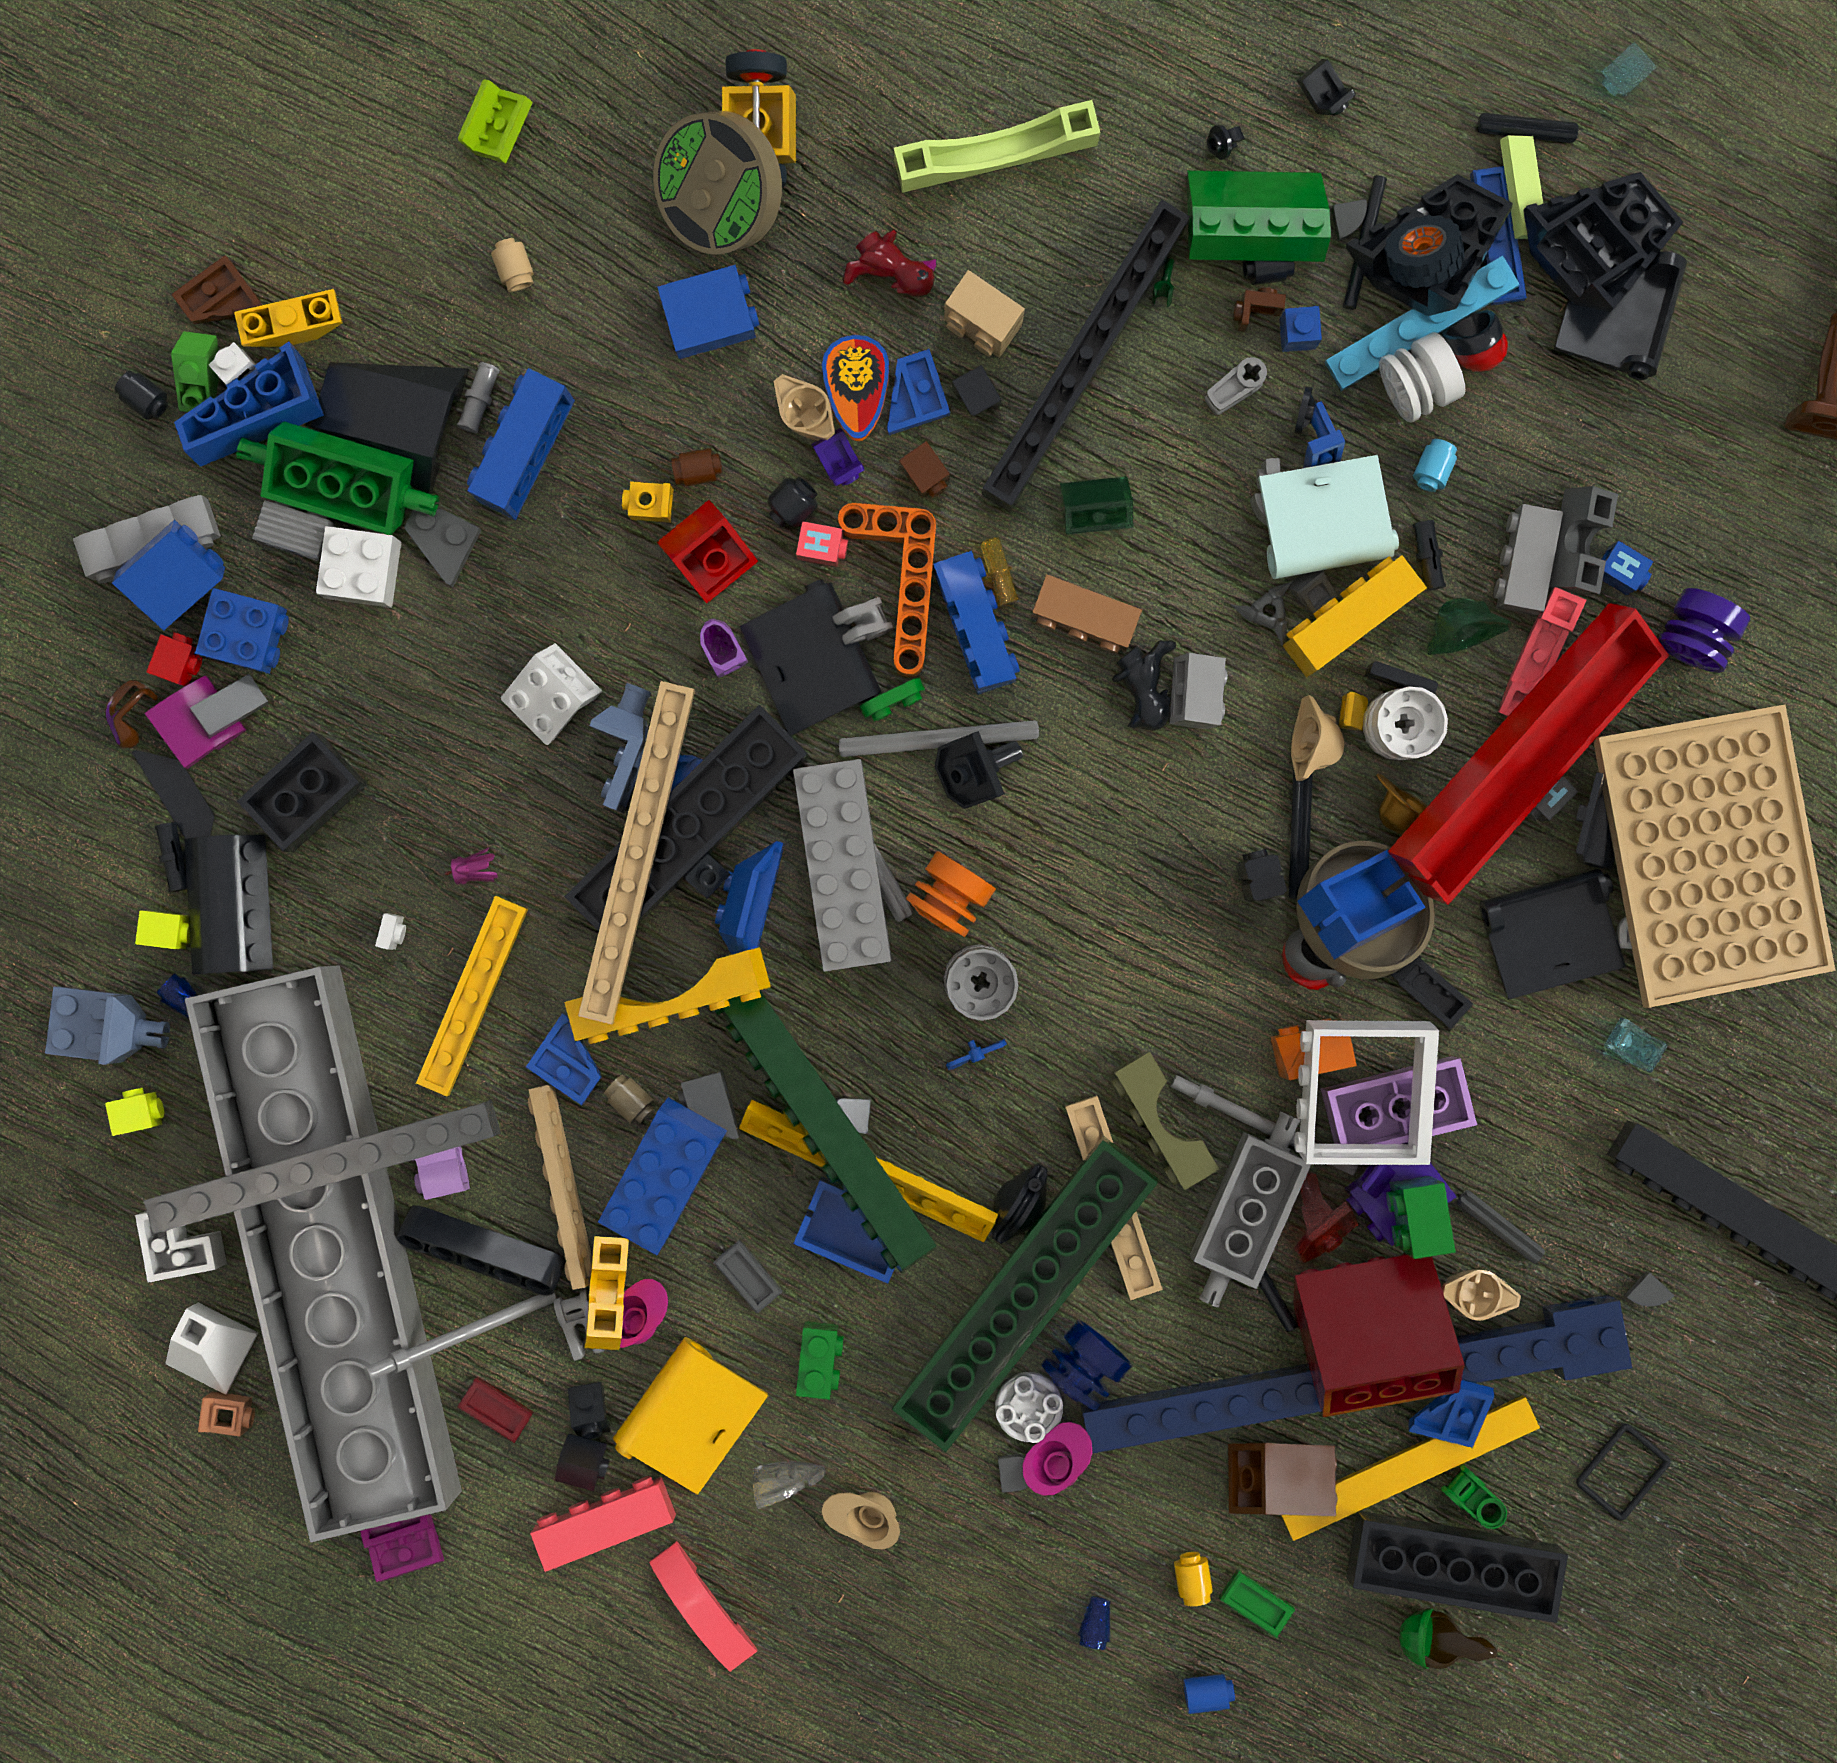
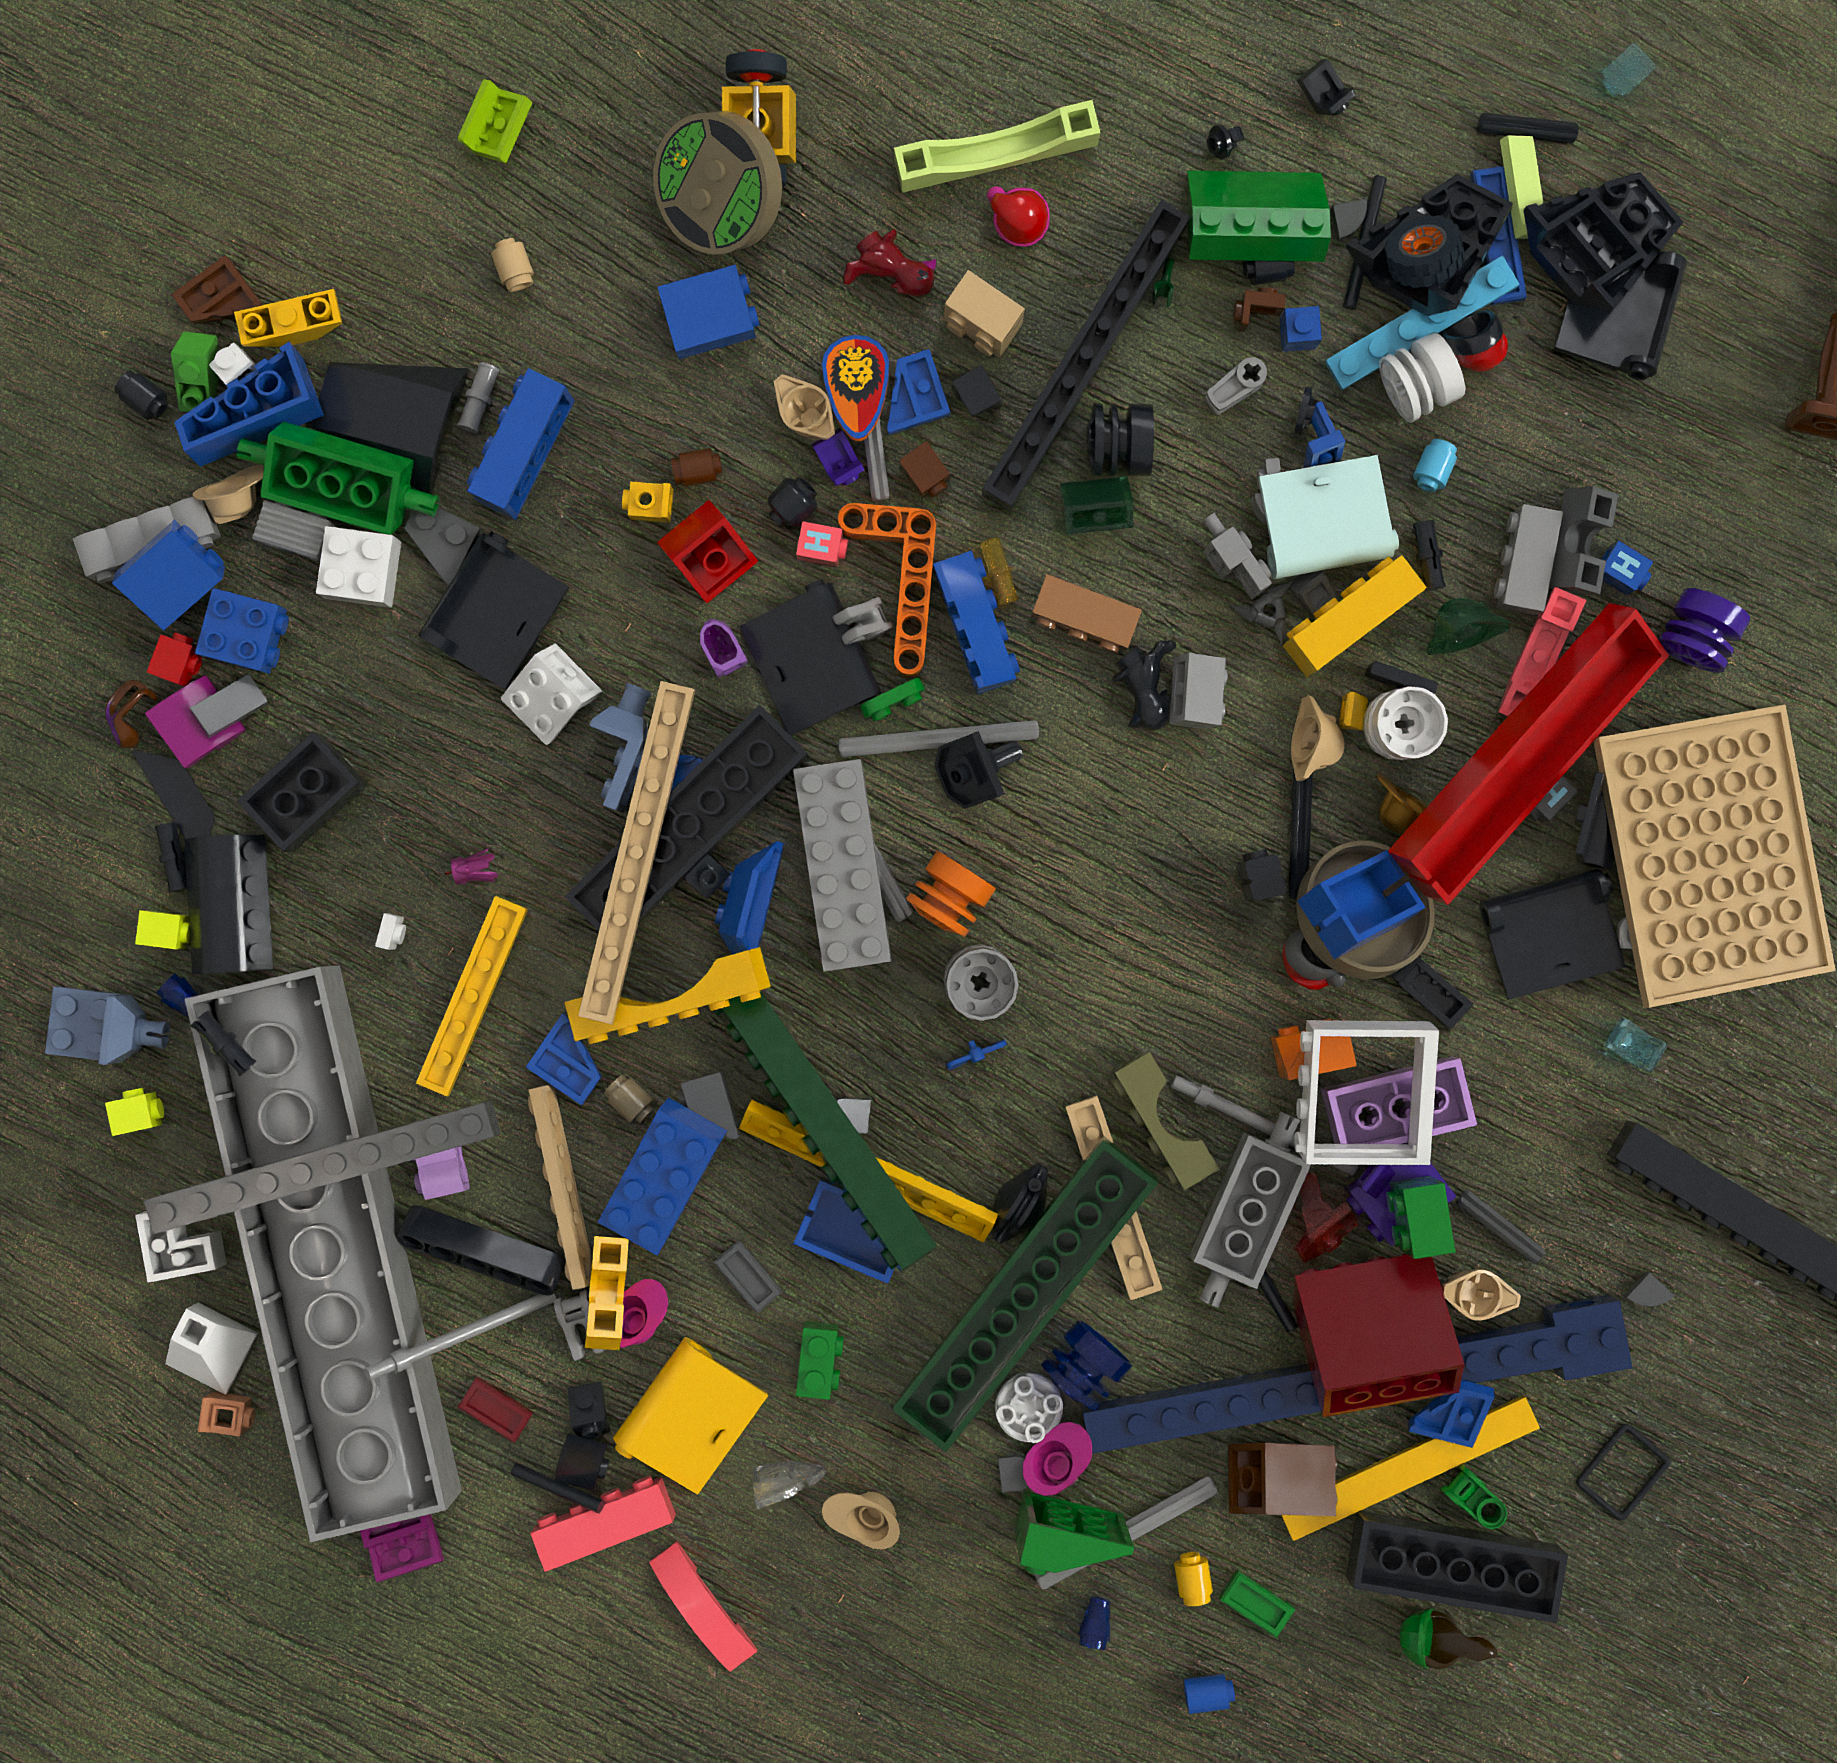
none -> black pin [191,1011,257,1077]
none -> tan piece [193,465,264,524]
none -> black door [417,531,570,690]
none -> black bar [511,1463,605,1514]
none -> light grey axle [864,418,889,501]
none -> red piece [987,186,1050,247]
none -> green slope [1015,1490,1134,1575]
none -> light grey axle [1034,1476,1218,1590]
none -> black wheel [1087,403,1154,476]
none -> light grey plate [1203,513,1272,600]

